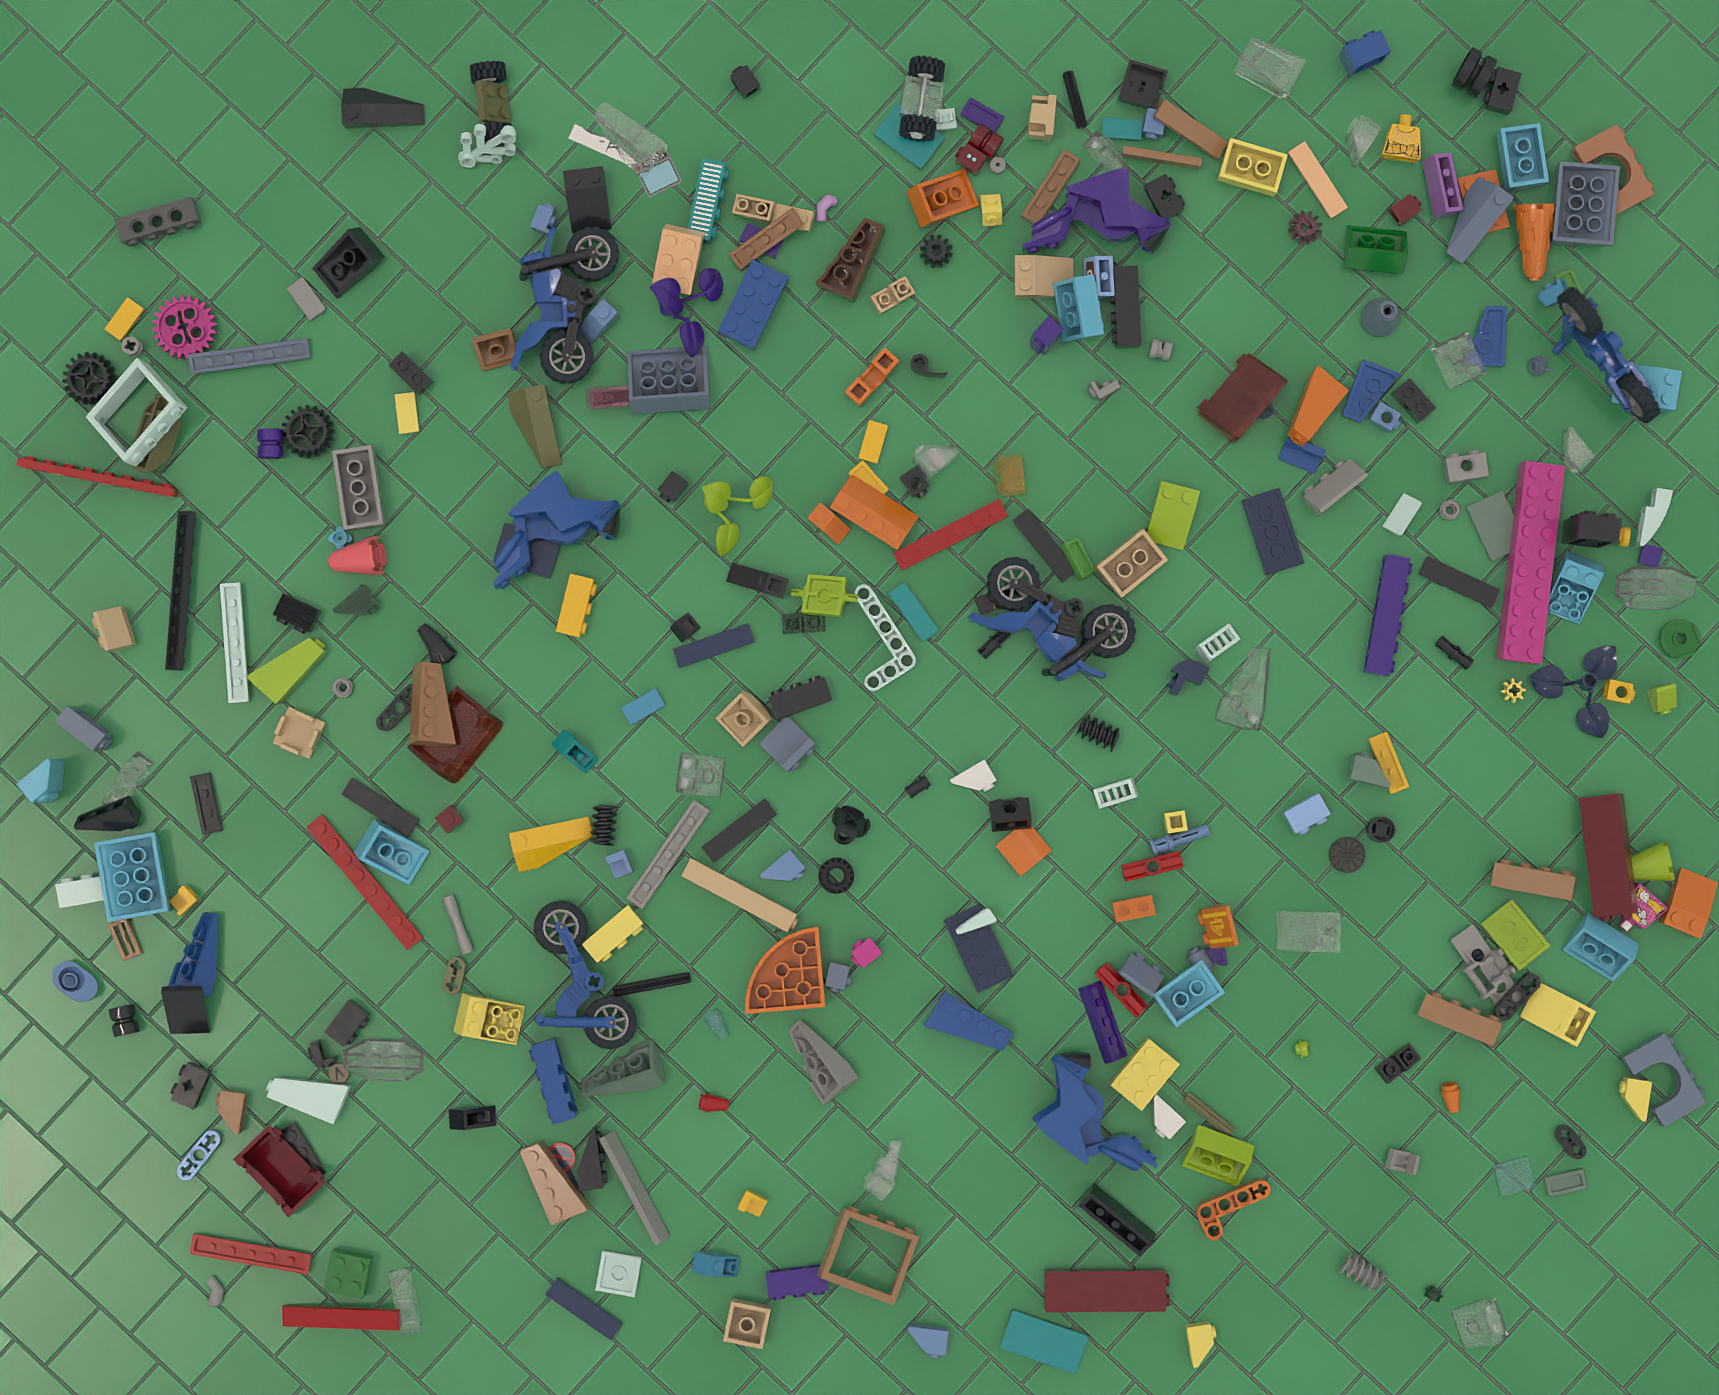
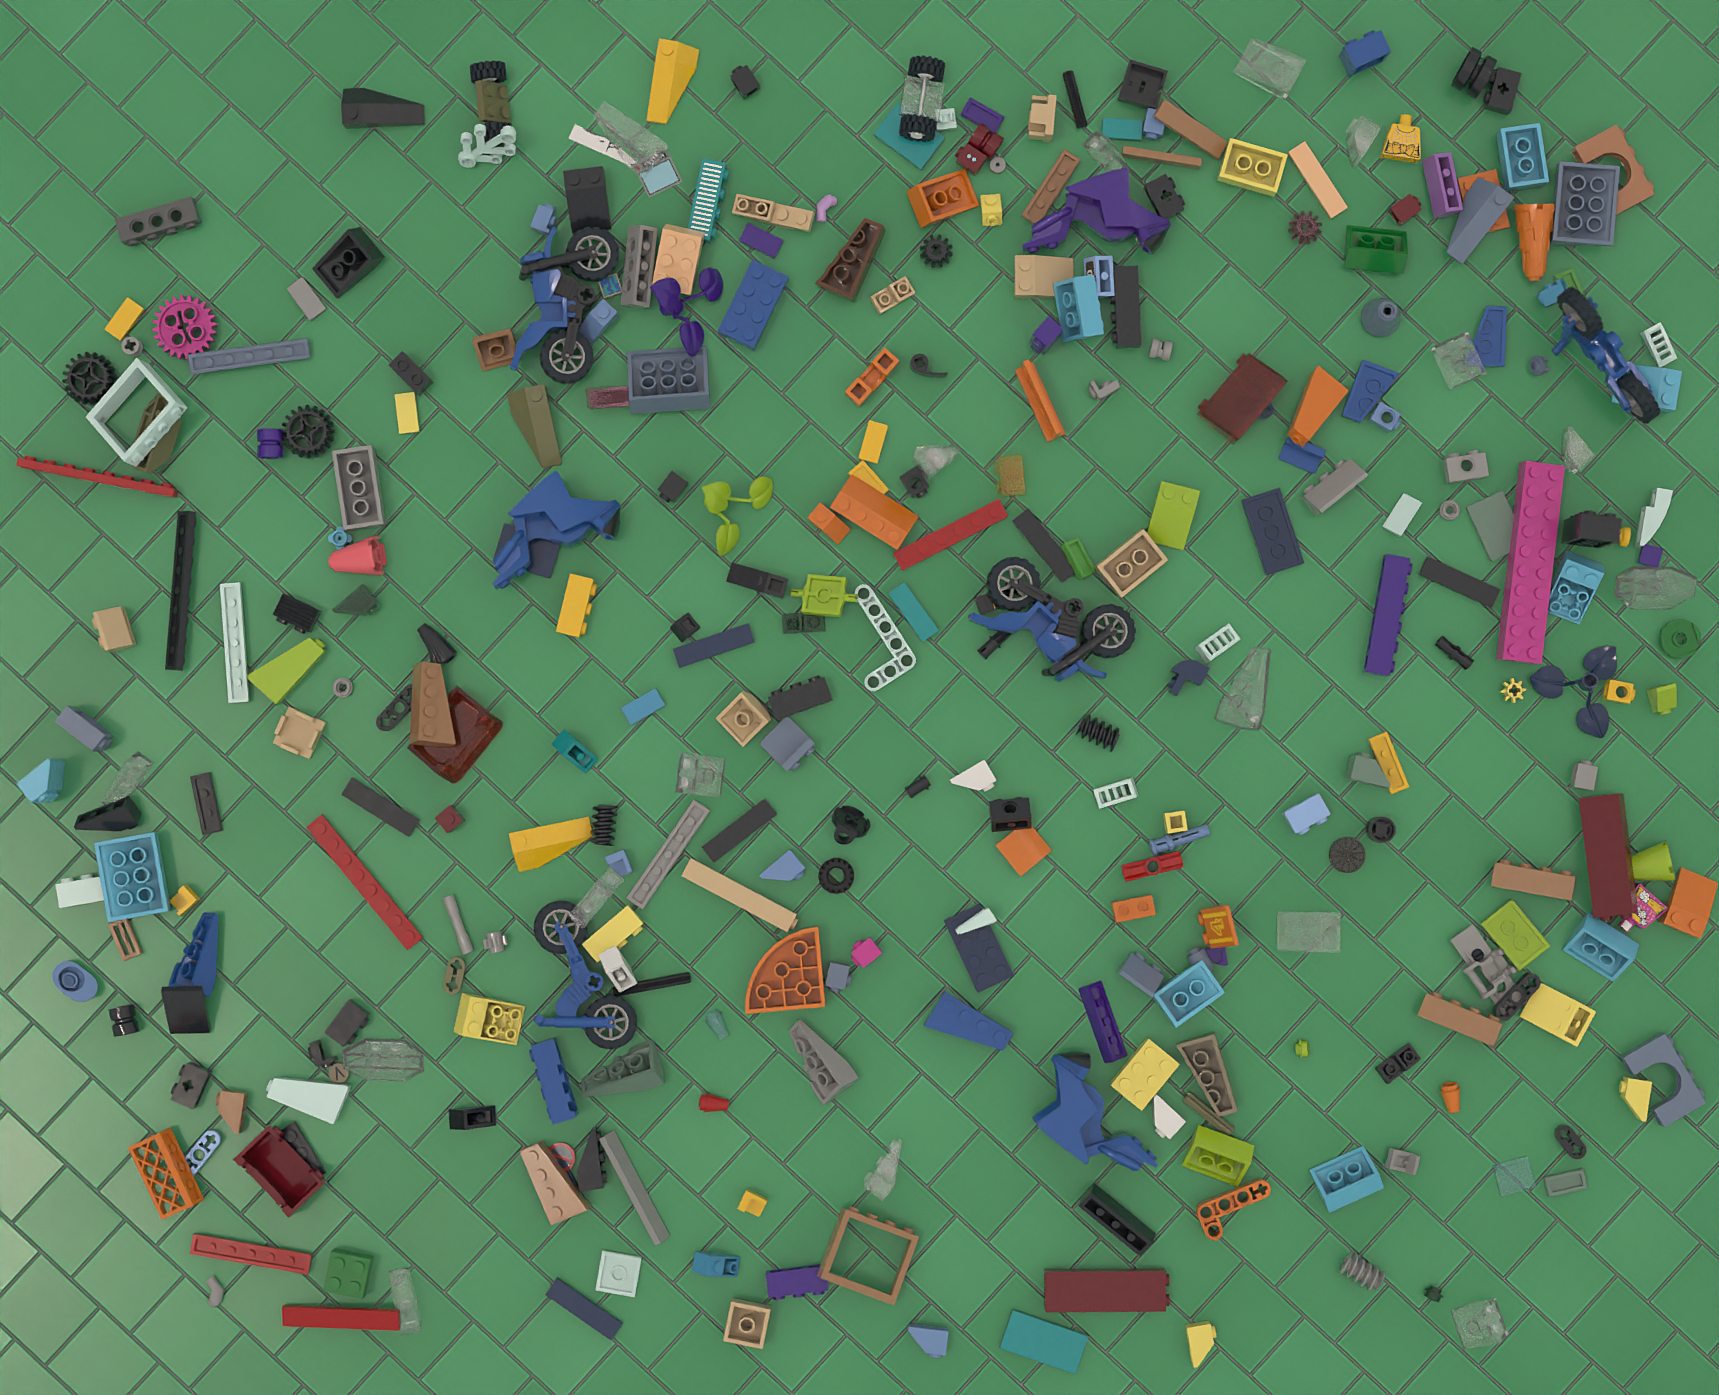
medium azure slope [354,819,430,885] -> none
medium nougat tile [729,208,804,270] -> none
red piece [1094,962,1148,1018] -> none
black brick [1391,378,1436,423] -> none
none -> orange fence [128,1127,204,1220]
none -> light grey gear [483,931,508,953]
none -> clear slope [568,867,625,929]
none -> tile [598,273,622,299]
none -> white brick [599,946,637,992]
none -> light grey brick [620,225,657,309]
none -> yellow wedge [646,38,699,124]
none -> orange fence [1014,359,1066,442]
none -> dark tan wedge [1176,1032,1238,1117]
none -> medium azure slope [1309,1146,1384,1213]
none -> light grey brick [1570,760,1598,790]
none -> light aqua slope [1640,322,1677,367]

